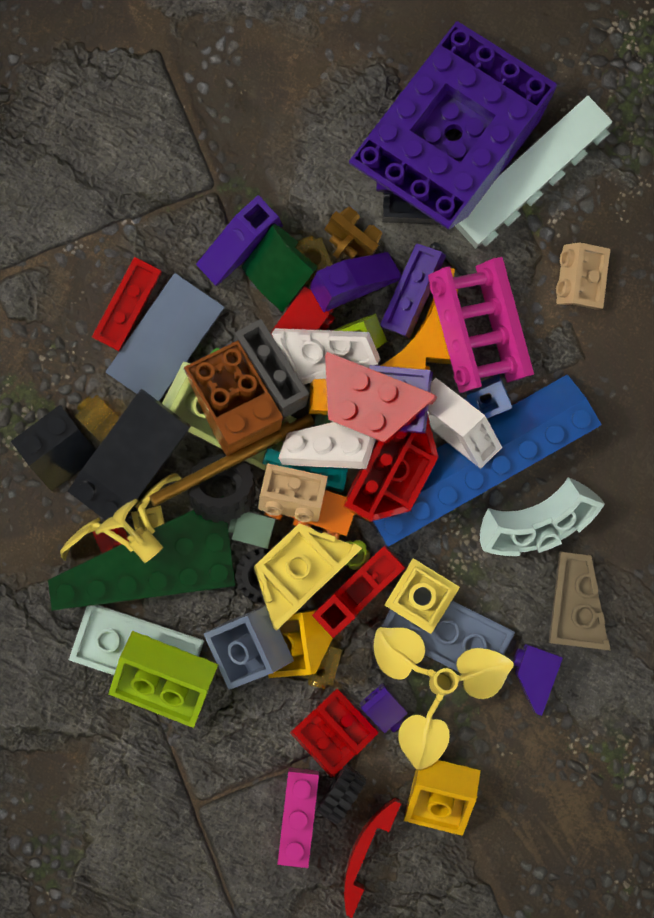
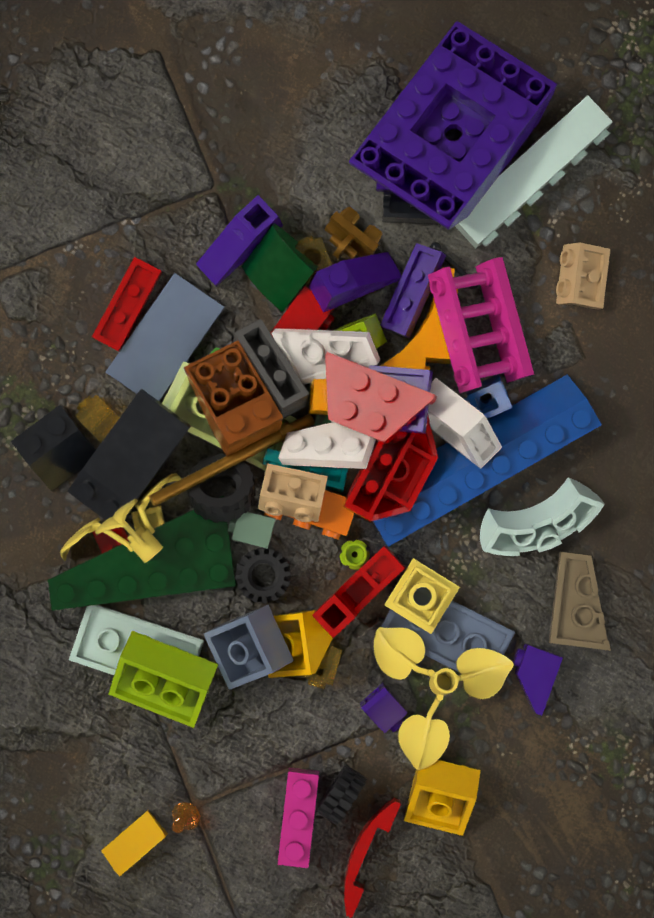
light yellow wing [254,523,362,631] -> none
red slope [289,688,379,777] -> none
none -> yellow slope [101,810,168,877]
none -> clear orange rock [172,802,201,833]

